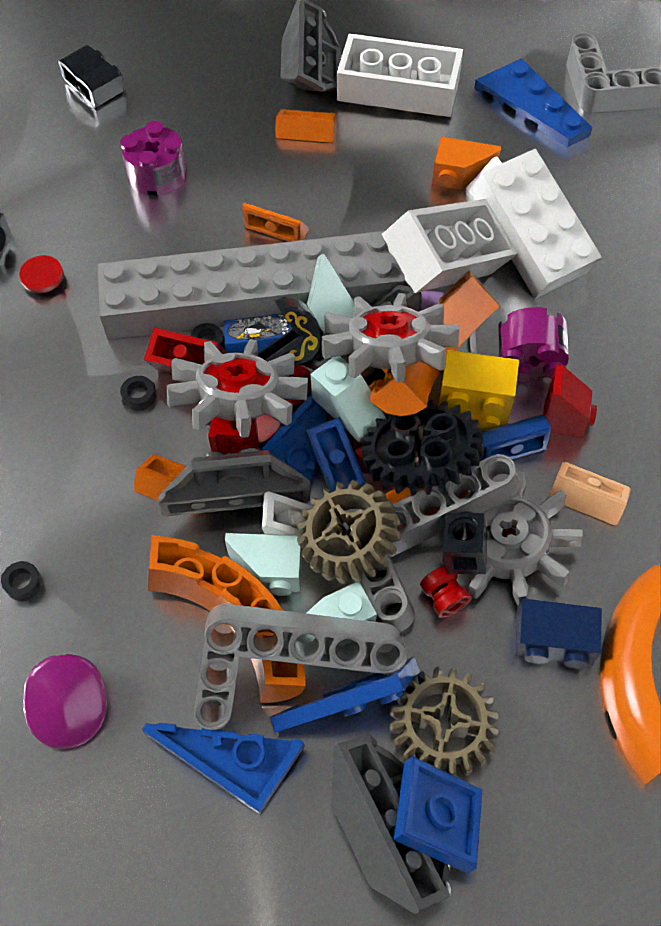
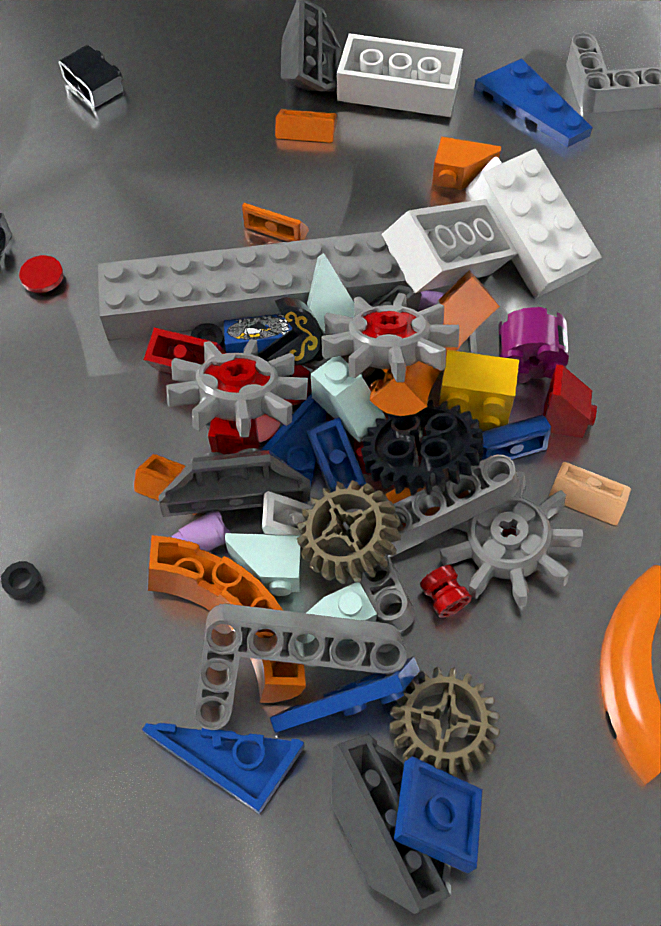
magenta piece [24,654,107,749] -> none
magenta brick [120,121,187,195] -> none
black piece [120,376,156,410] -> none
black brick [443,512,488,574] -> none
dark blue brick [514,598,602,669] -> none
none -> lavender piece [171,511,230,552]

